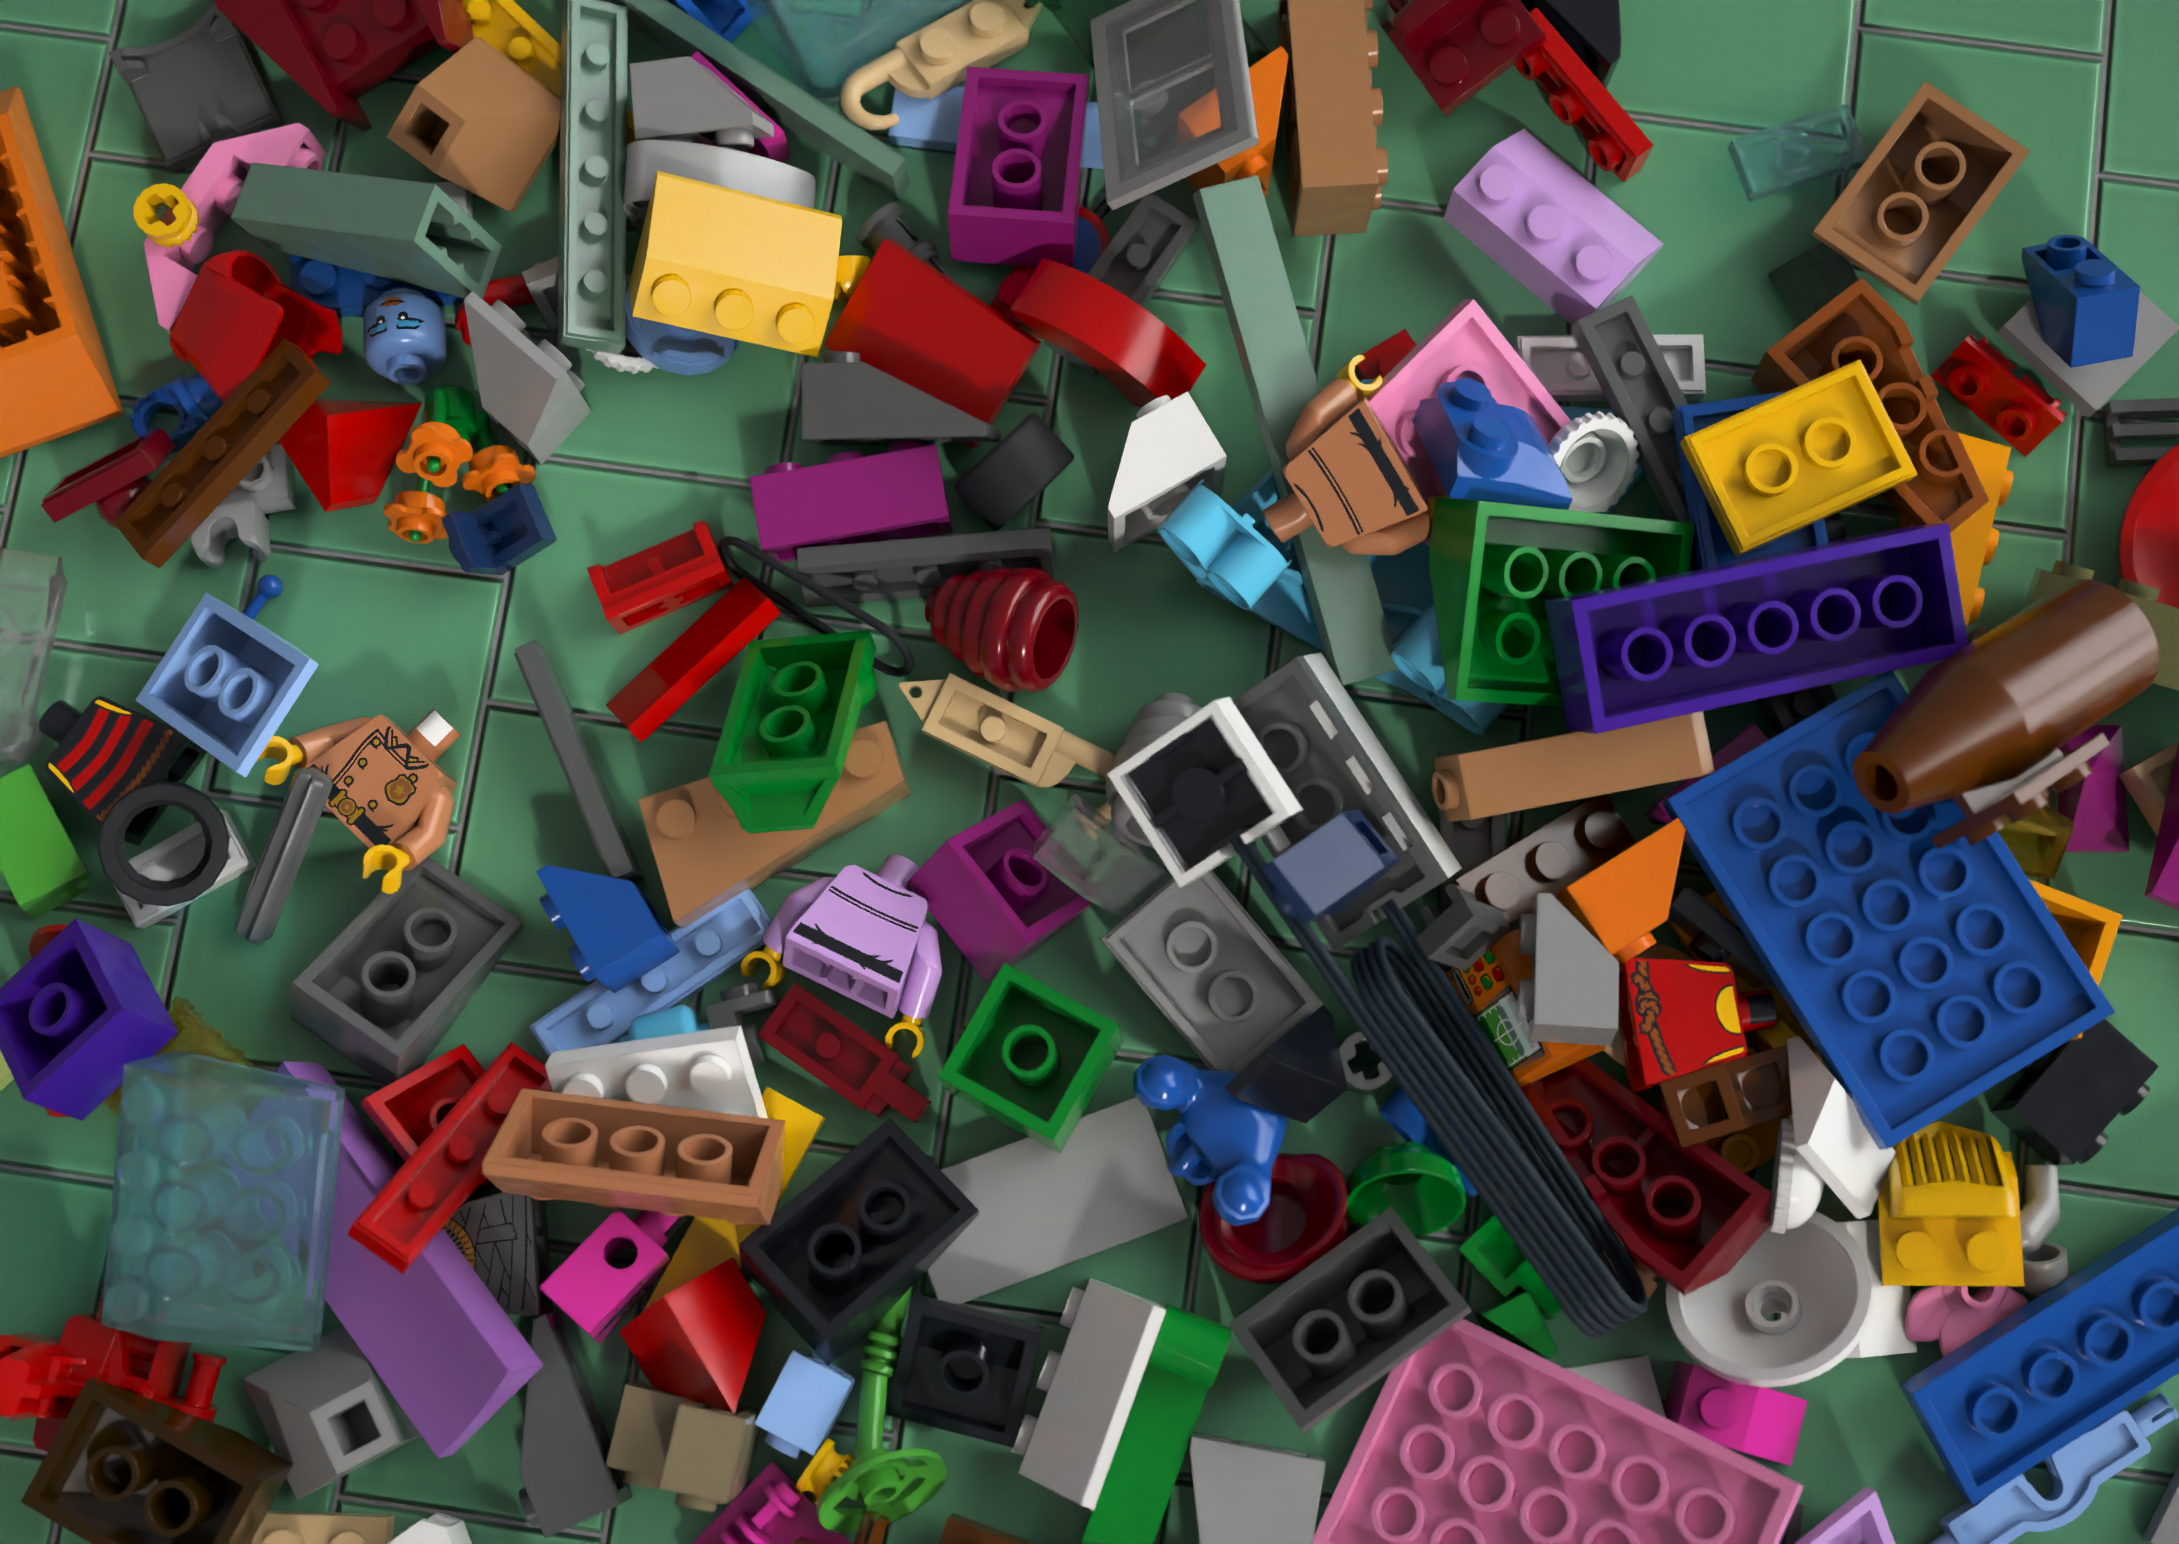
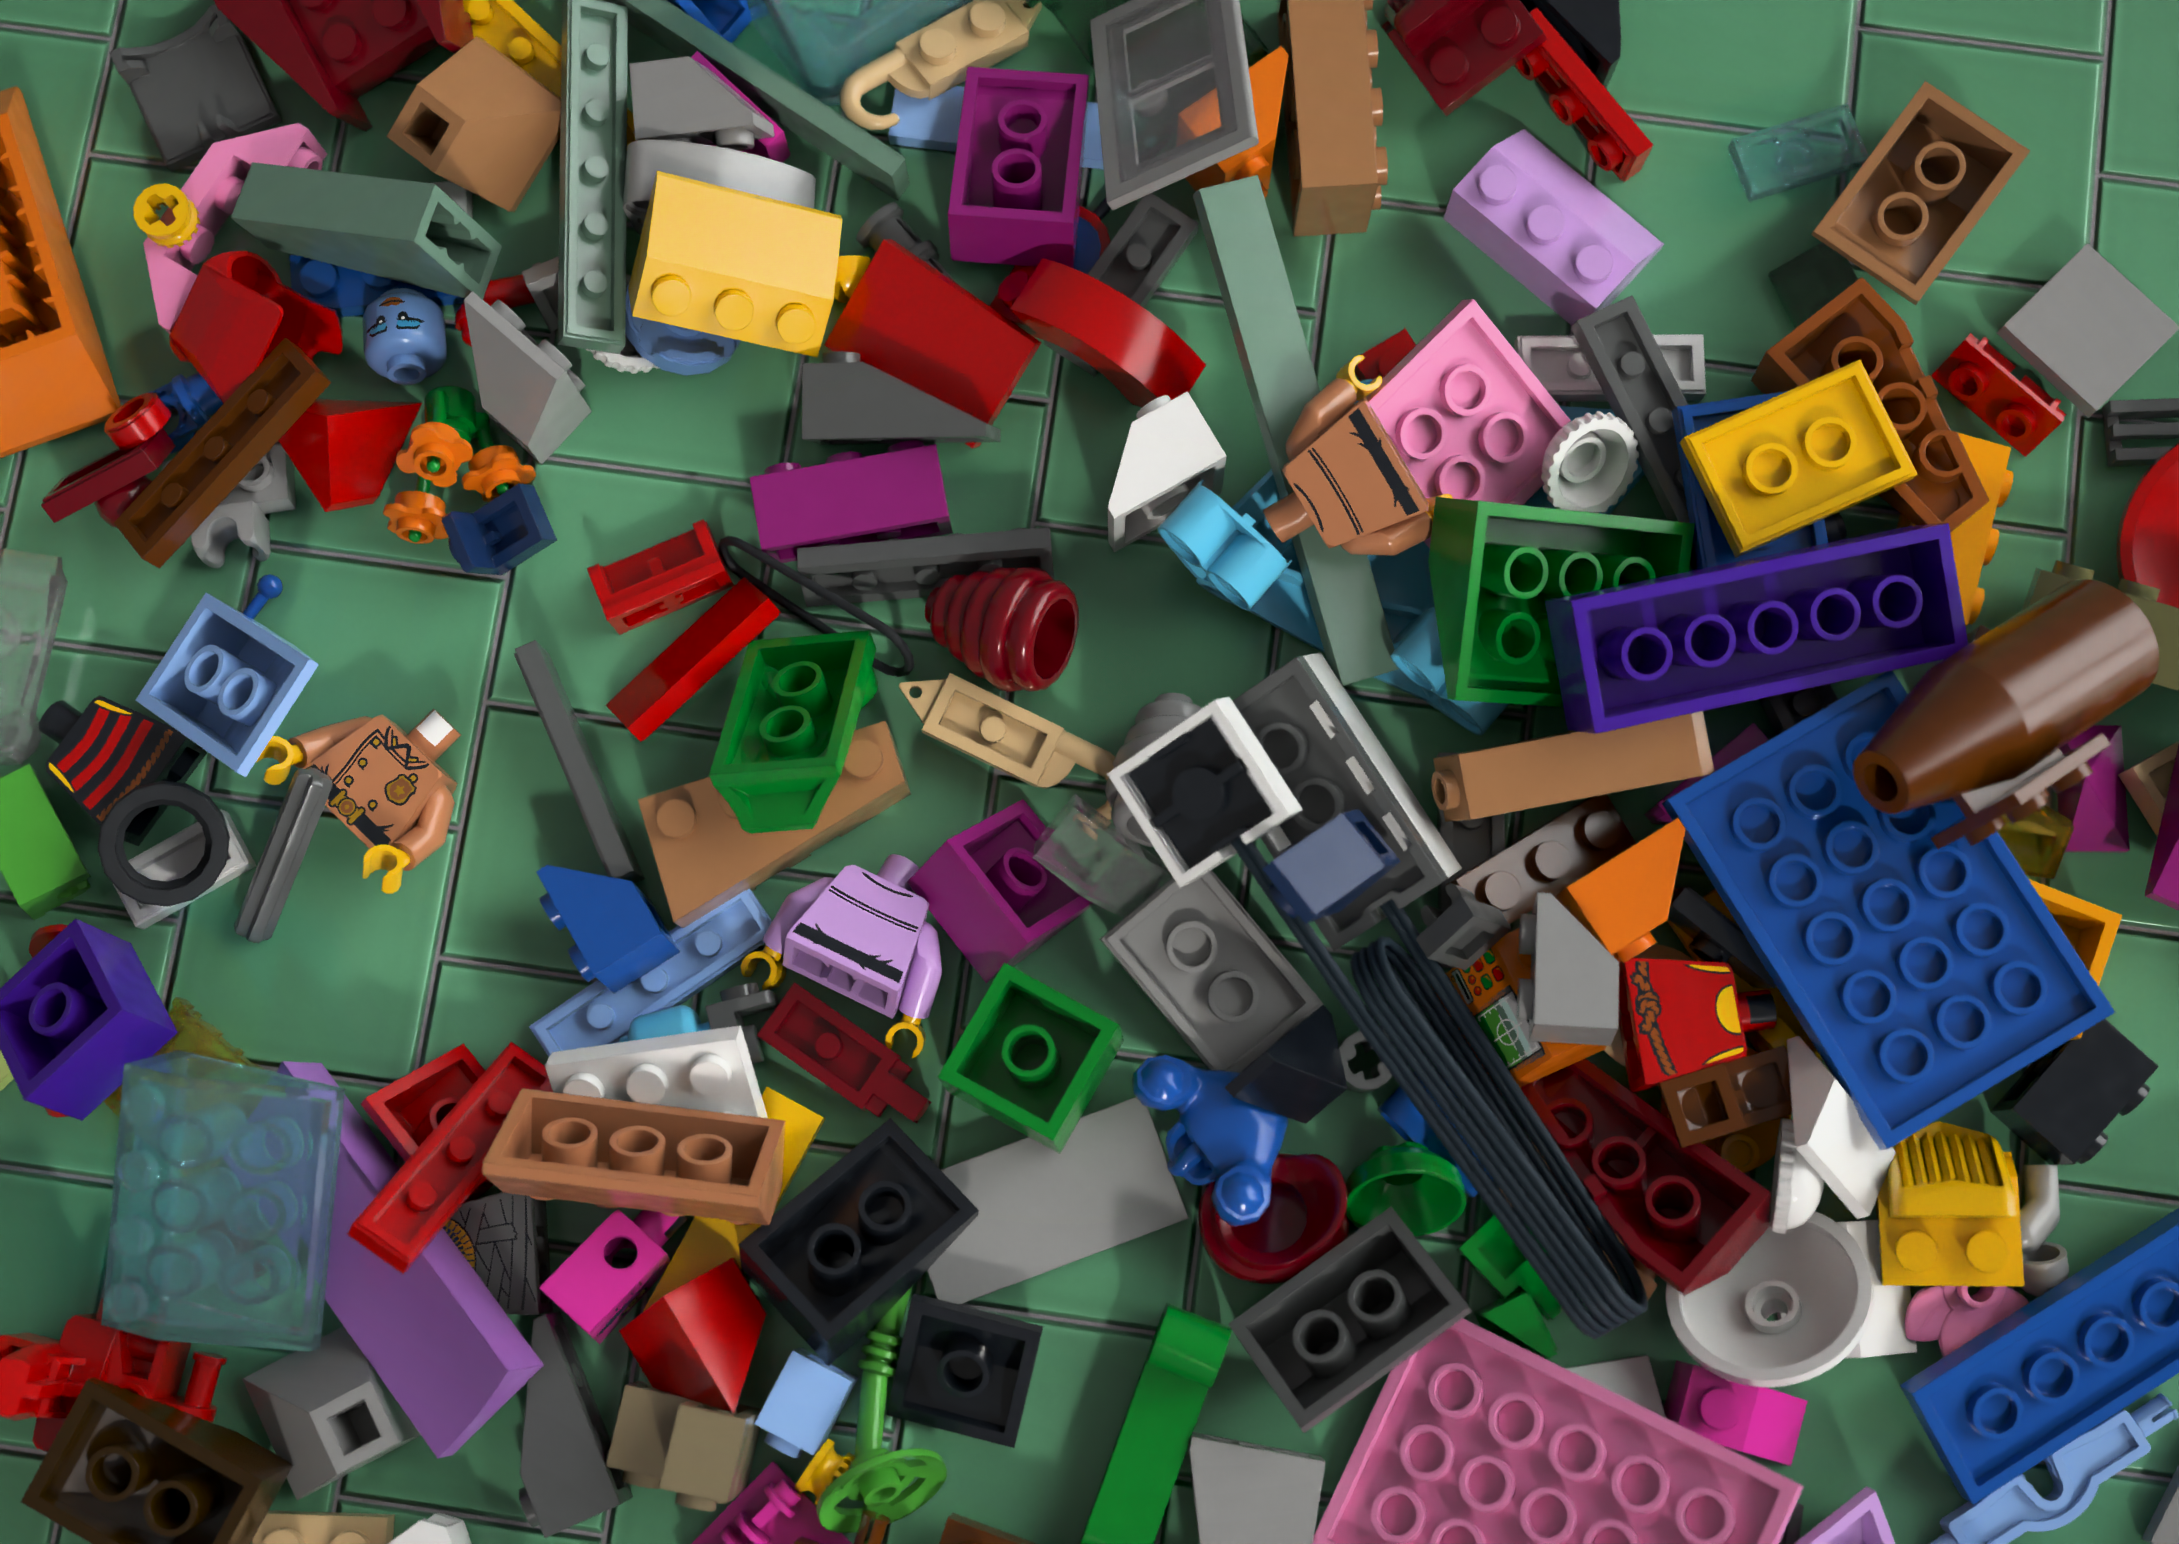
dark grey slope [291,857,523,1086] -> none
black tyre [955,413,1074,531] -> none
white slope [1012,1278,1166,1510] -> none
blue slope [1413,378,1573,510] -> none
blue slope [2022,235,2140,368] -> none
none -> red tile [104,393,172,451]

